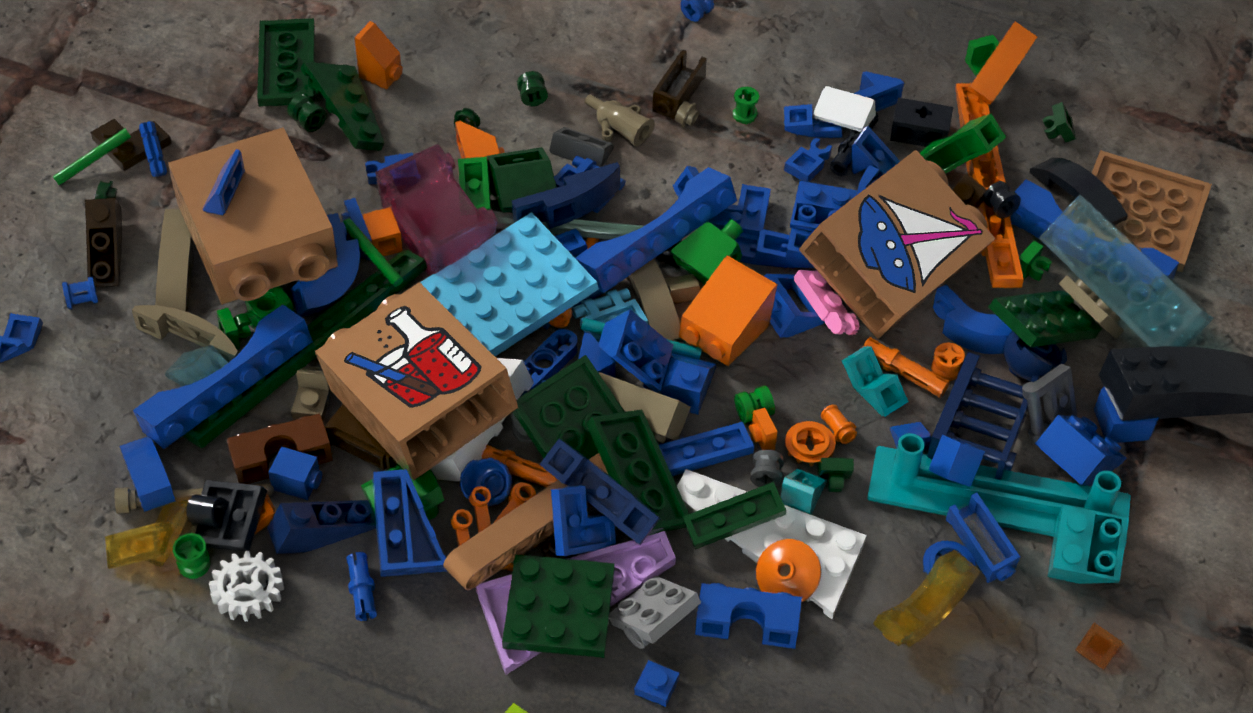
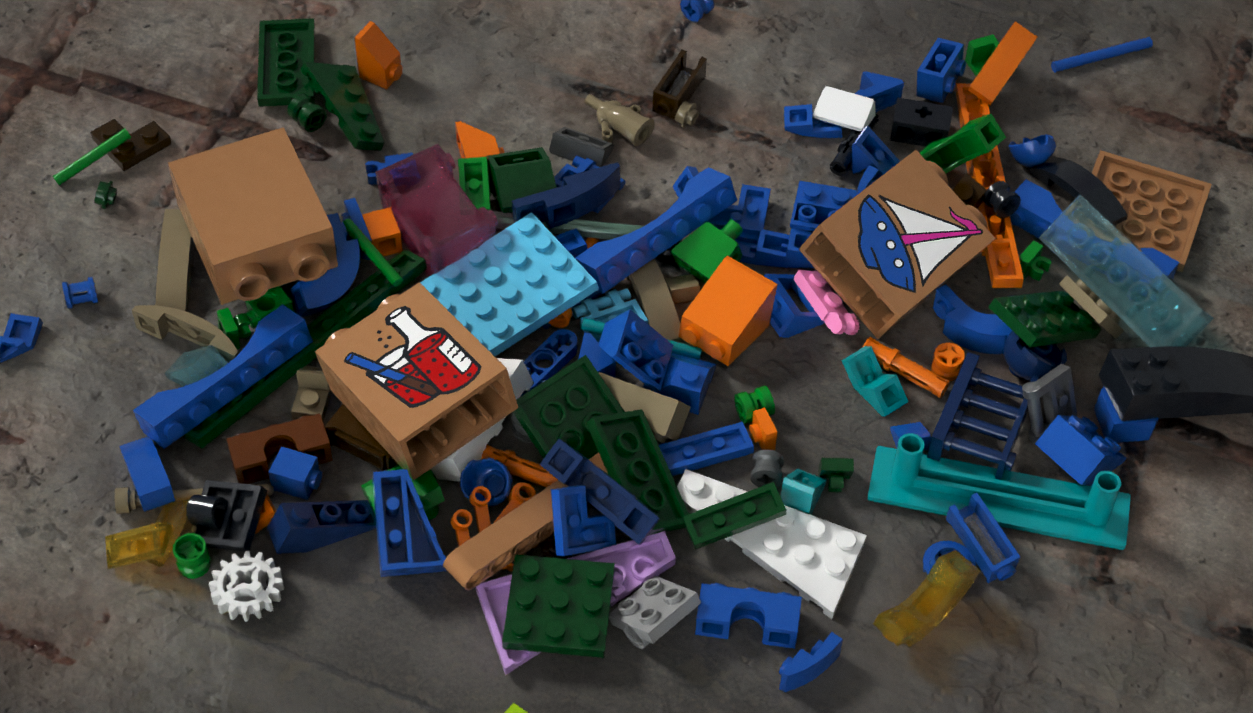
dark brown slope [85,198,122,288] -> none
blue axle [139,121,167,177] -> none
blue slope [203,149,245,215] -> none
blue pin [346,552,377,621] -> none
dark green plate [454,108,481,129] -> none
dark green wheel [517,71,548,107] -> none
blue plate [634,660,680,707] -> none
green bush [733,86,759,124] -> none
orange dish [756,539,821,603] -> none
blue plate [784,138,832,182] -> none
orange gear [785,421,836,467] -> none
orange pin [820,404,857,444] -> none
blue panel [929,434,985,487] -> none
dark green tile [1042,102,1076,143] -> none
teal slope [1047,504,1129,584] -> none
clear orange slope [1075,623,1125,670] -> none
none -> blue slope [779,632,843,692]
none -> blue brick [916,38,966,103]
none -> blue hair [1009,134,1056,167]
none -> blue bar [1051,37,1153,72]

